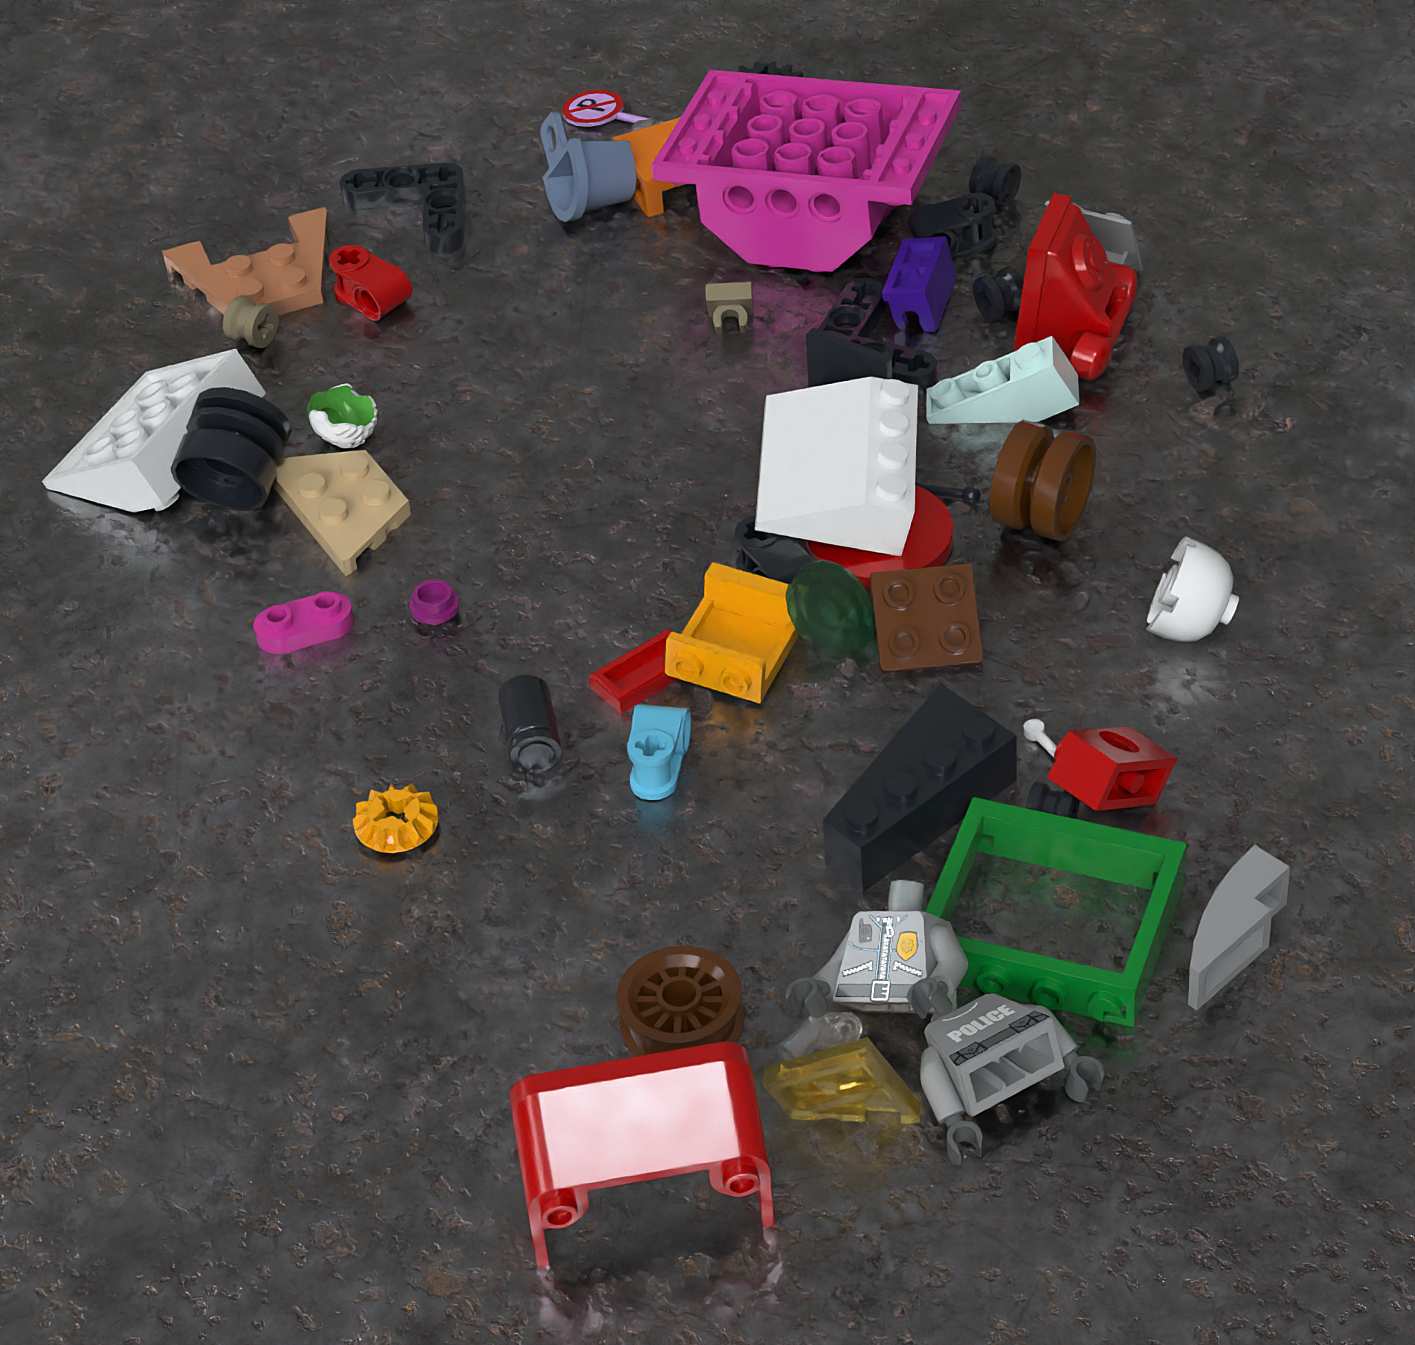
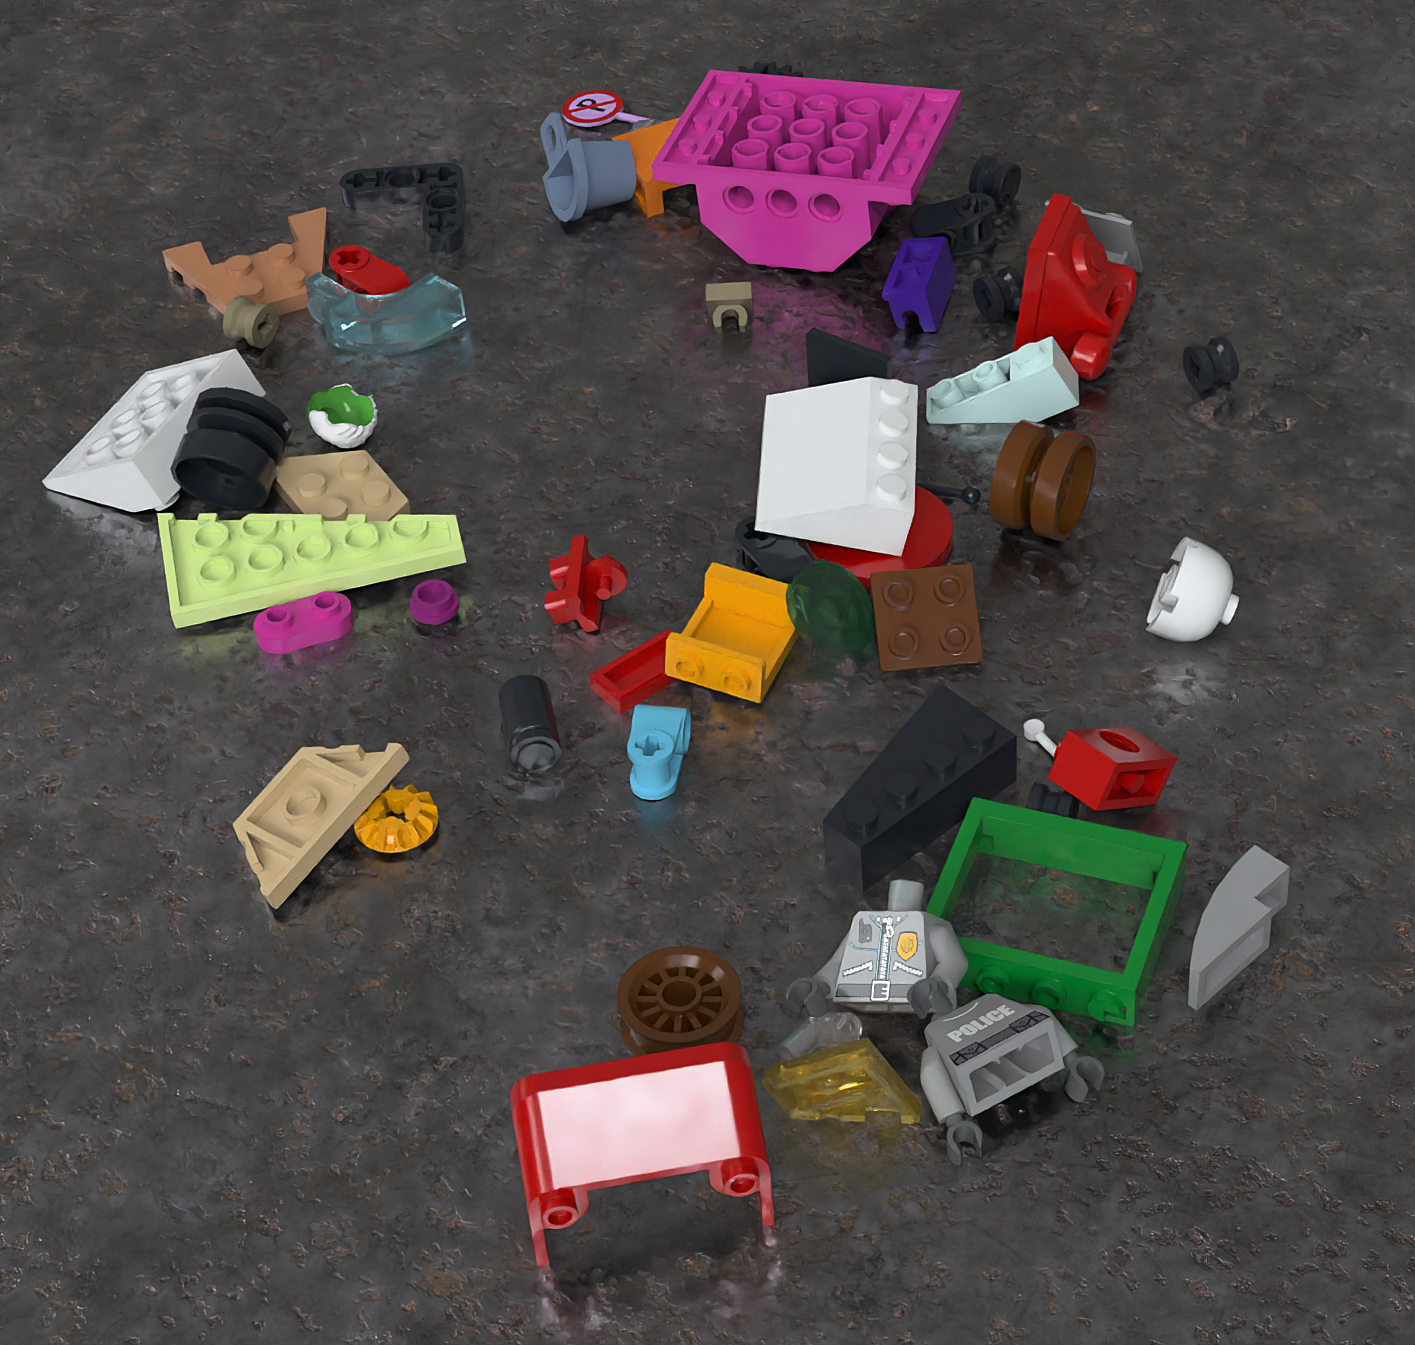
black beam [818,278,937,394] -> none
none -> yellowish green wing [157,513,466,629]
none -> tan wing [232,743,411,909]
none -> clear light blue arch [305,272,467,355]
none -> red hips [544,534,628,633]

